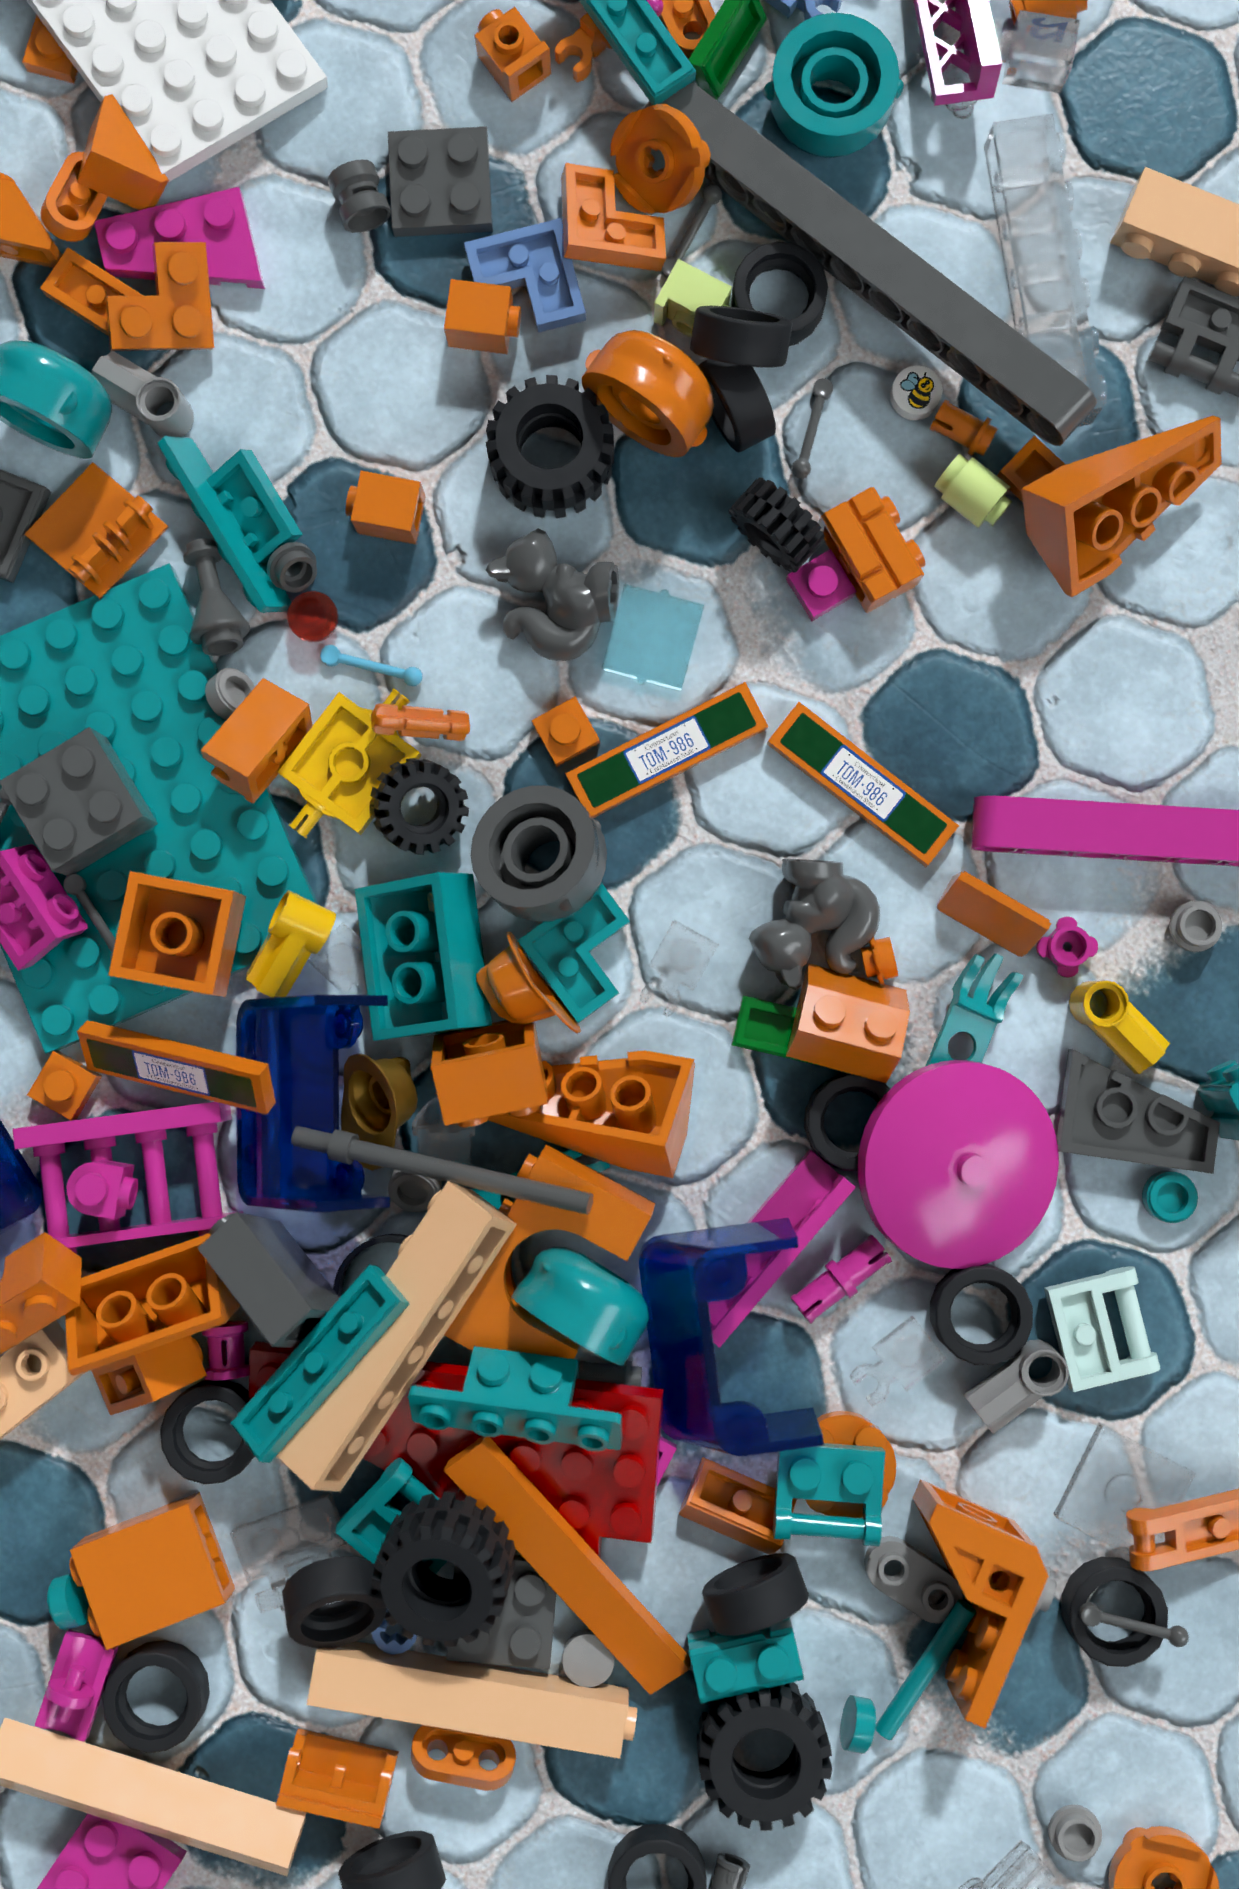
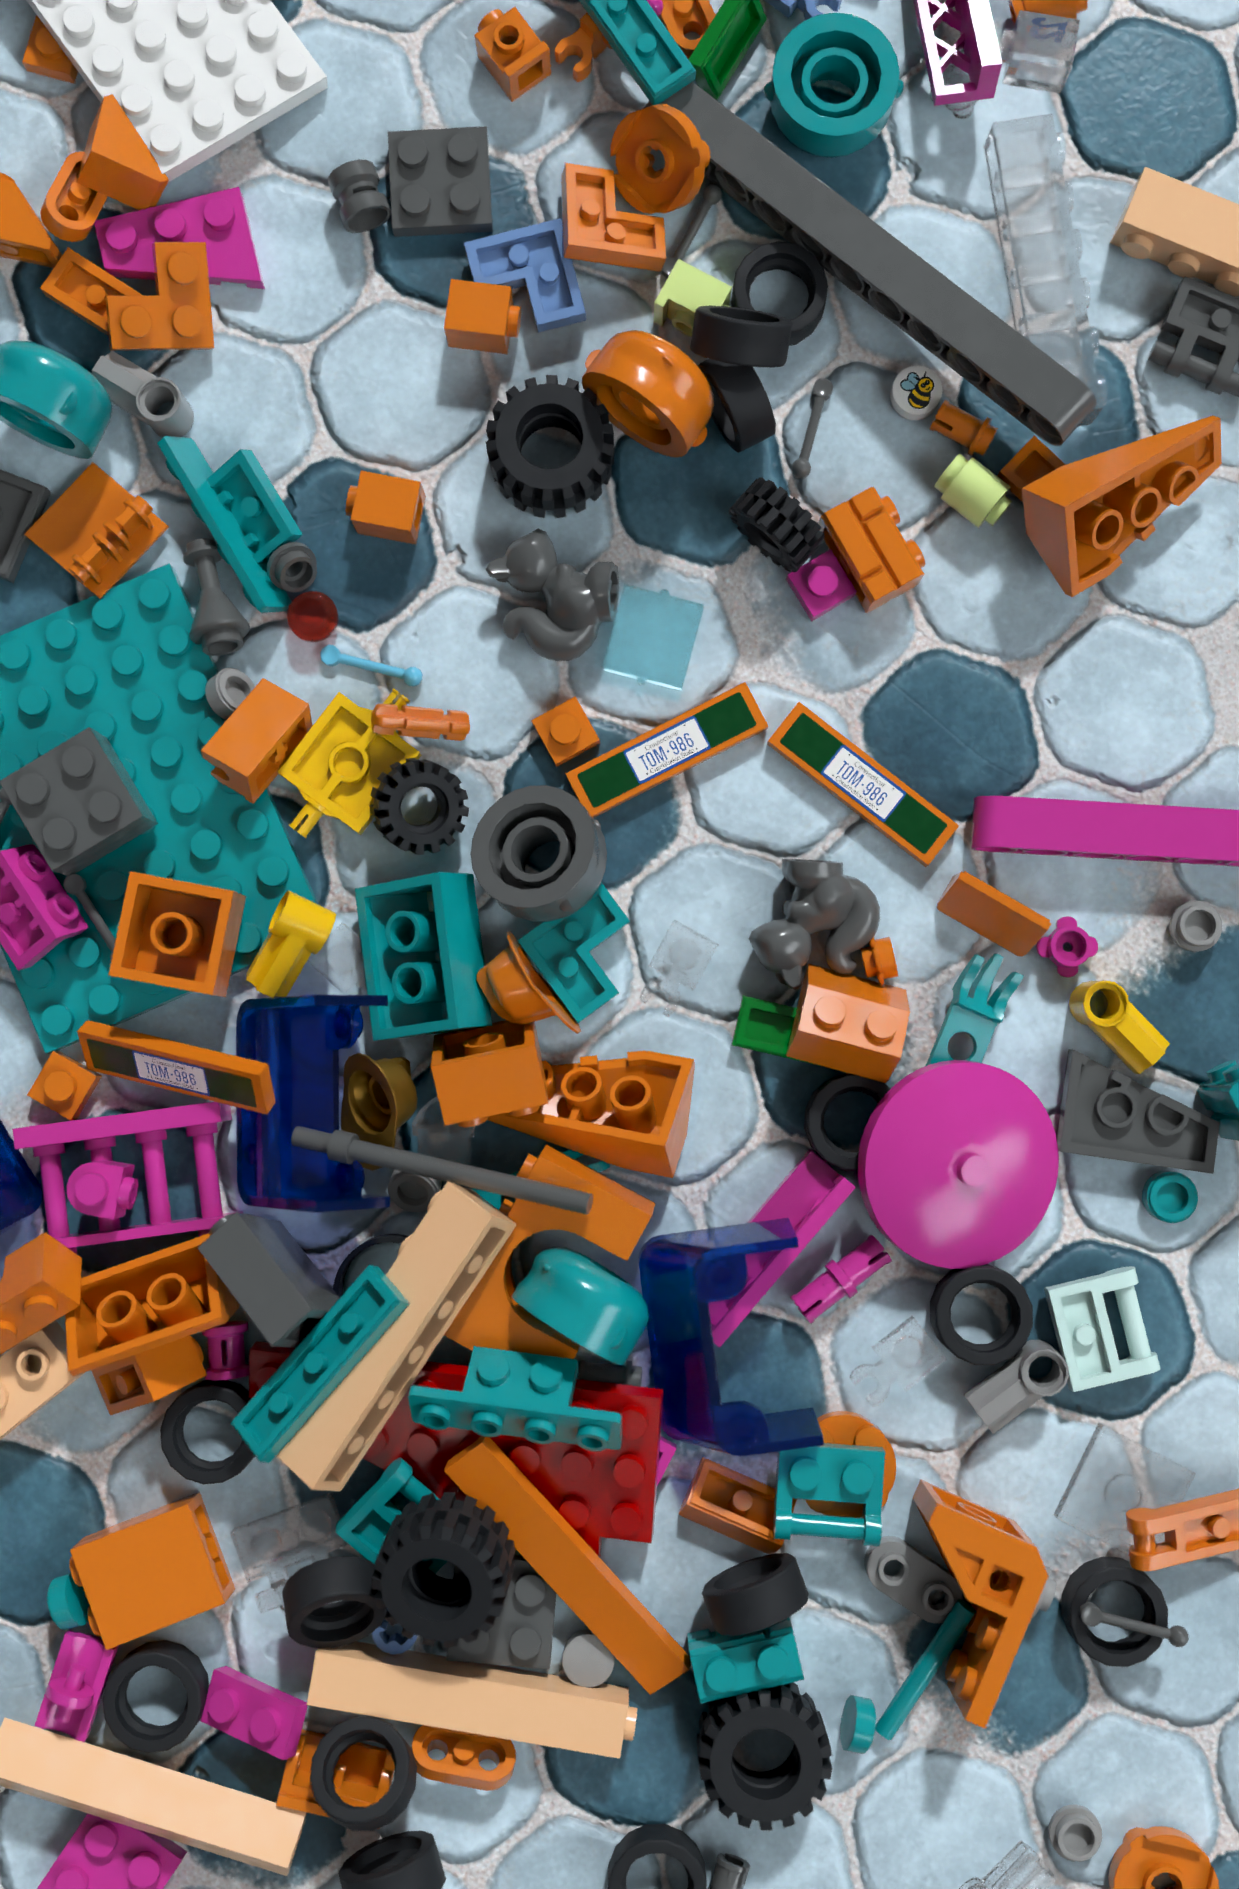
none -> dark pink plate [200,1666,308,1760]
none -> black tyre [310,1716,417,1831]

